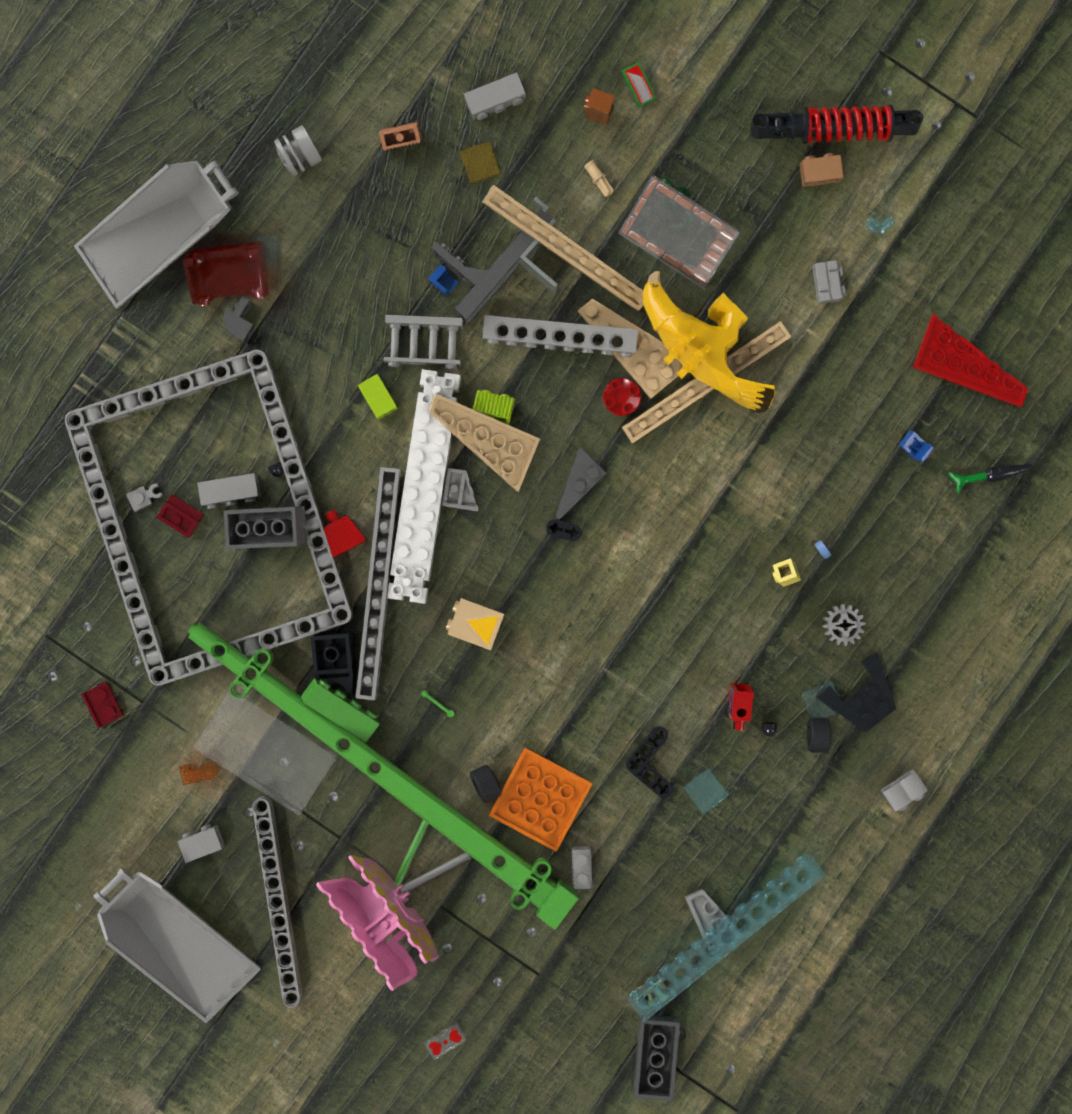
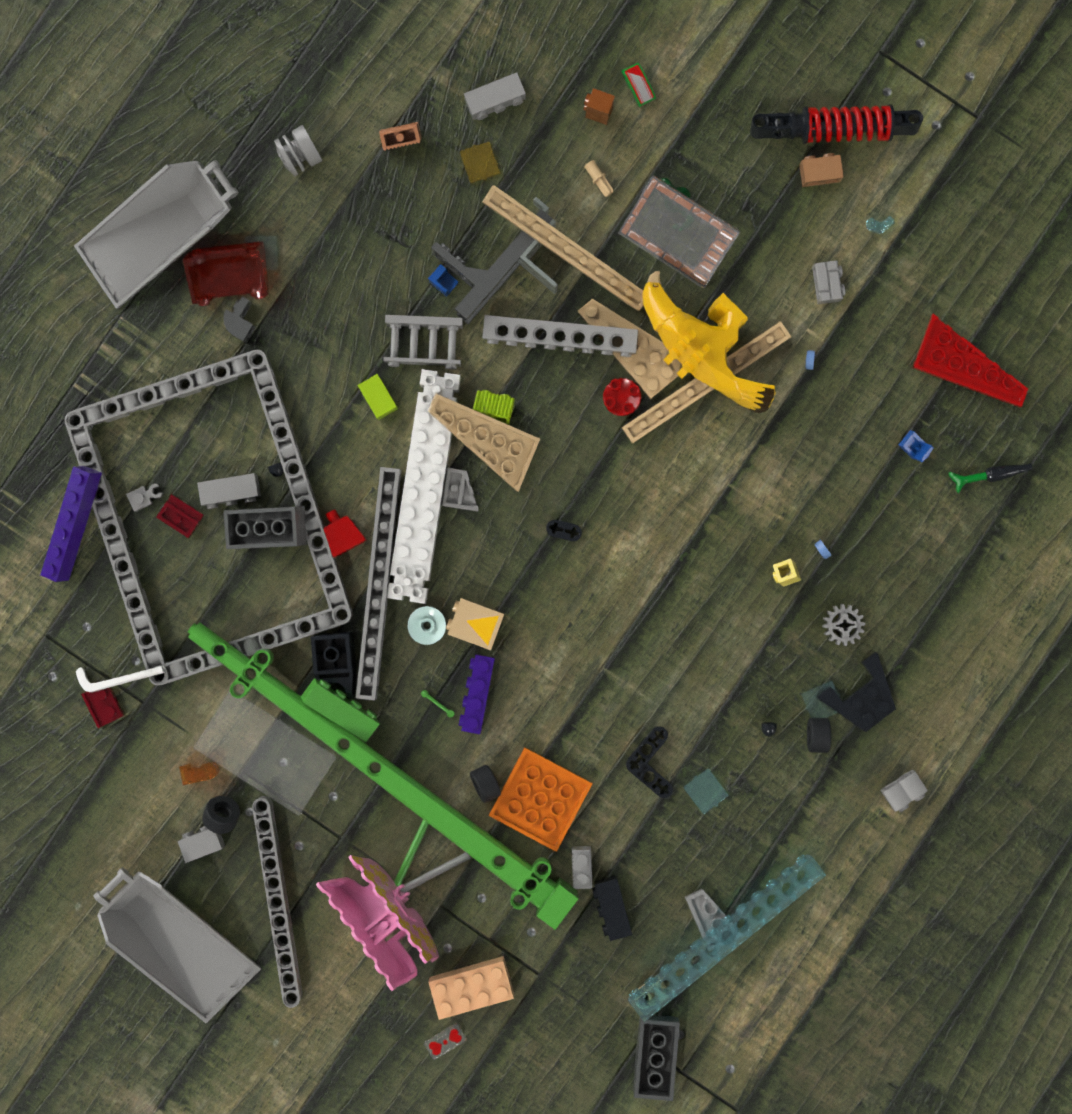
dark grey wing [556,447,606,520] -> none
red torso [728,683,754,730] -> none
none -> dark purple brick [40,466,102,582]
none -> white piece [76,665,165,692]
none -> black tyre [202,796,240,834]
none -> light aqua dish [408,606,446,645]
none -> light nougat brick [428,956,514,1020]
none -> dark purple brick [459,654,495,734]
none -> black brick [592,876,632,941]
none -> medium blue tile [805,350,815,370]

